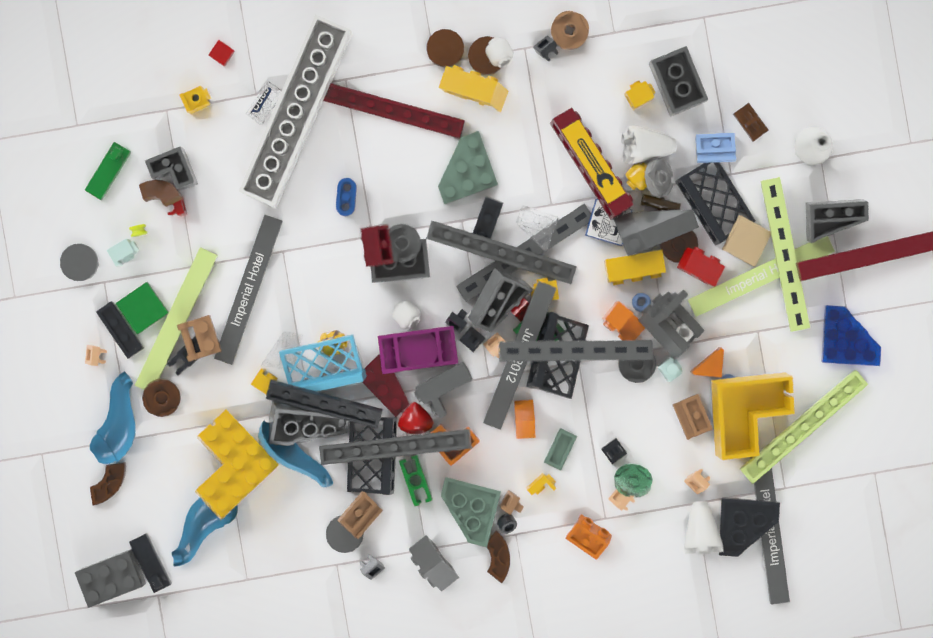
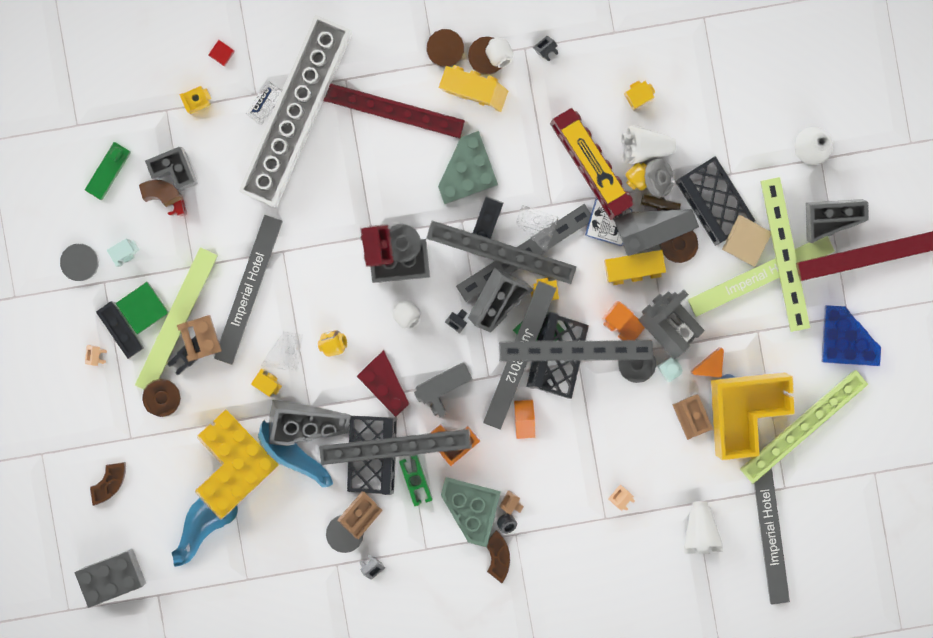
dark azure animal [89,371,136,464] -> none
neon yellow bush [129,224,148,237] -> none
black hinge [129,533,172,593] -> none
black tile [265,380,383,428] -> none
medium azure fence [279,334,366,391] -> none
blue plate [336,178,357,216] -> none
magenta slope [377,326,459,374] -> none
red piece [398,402,434,435] -> none
brick [409,535,460,592] -> none
black tile [459,326,486,353] -> none
light nougat tile [483,332,505,358] -> none
red tile [510,297,530,322] -> none
yellow bracket [526,473,557,495] -> none
sand green tile [544,428,577,471] -> none
medium nougat plate [551,11,589,50] -> none
orange bracket [565,514,612,560] -> none
black tile [601,438,628,465] -> none
clear green tile [614,464,653,497] -> none
medium blue plate [632,293,651,312] -> none
dark grey brick [649,46,709,117] -> none
red brick [677,247,726,287] -> none
light nougat tile [684,469,710,495] -> none
light blue plate [695,133,736,163] -> none
black plate [719,497,780,557] -> none
reddish brown hips [733,102,769,142] -> none

